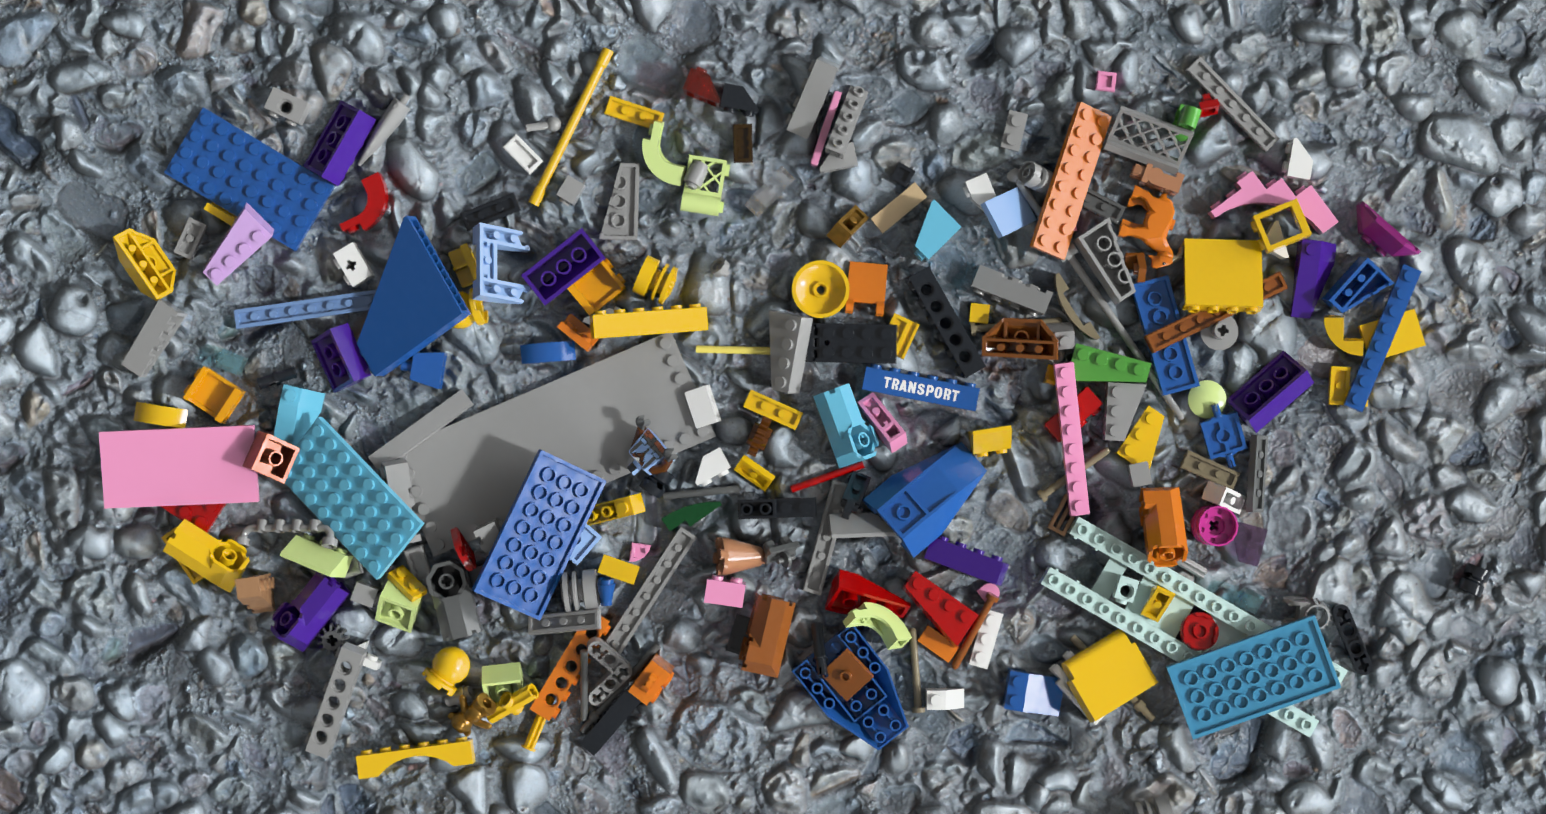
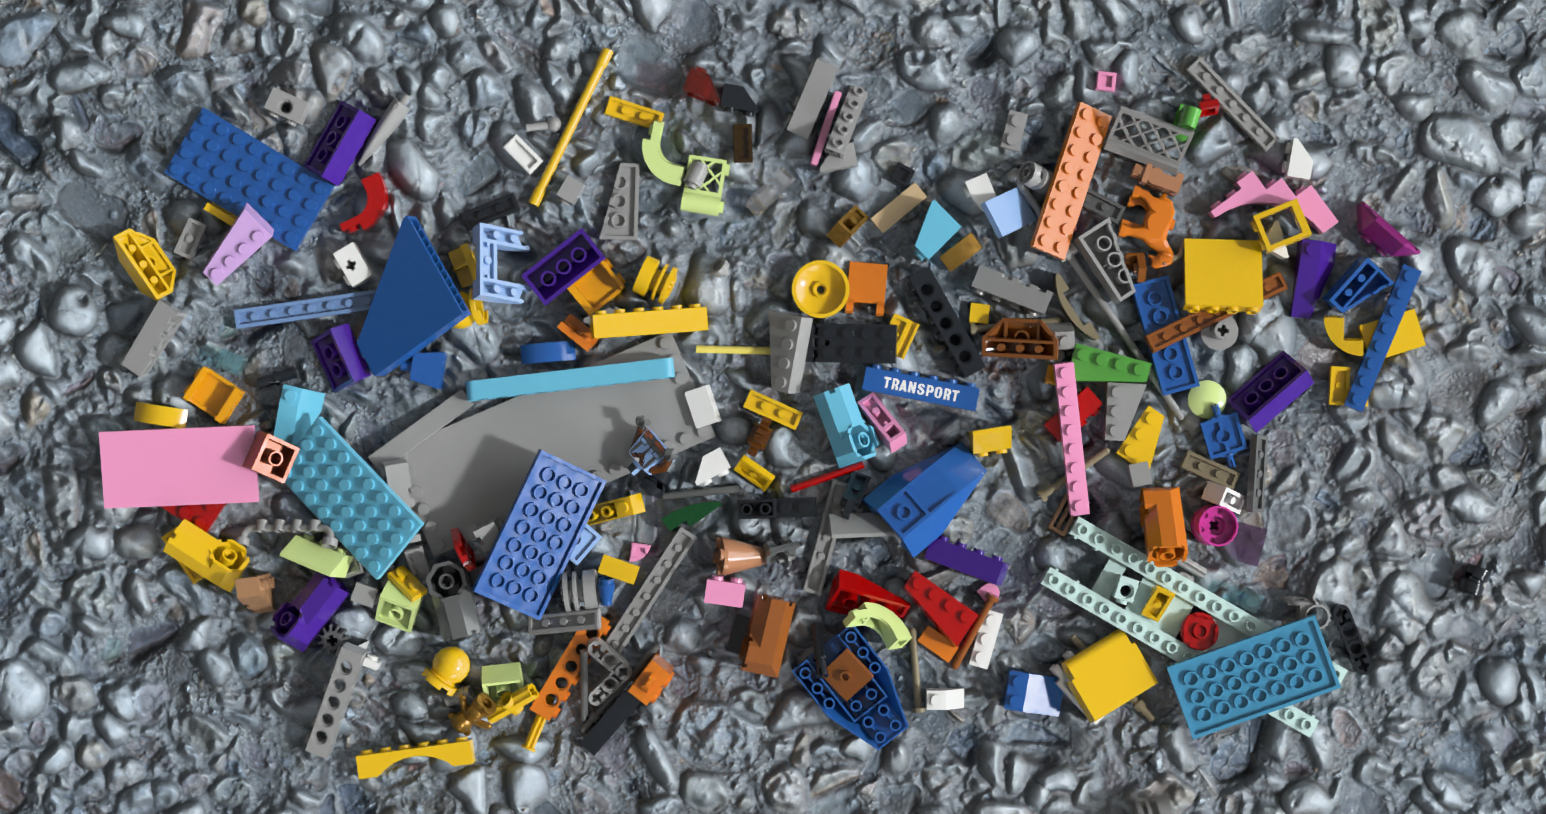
none -> medium azure beam [465,358,675,401]
none -> pearl gold slope [939,232,983,272]

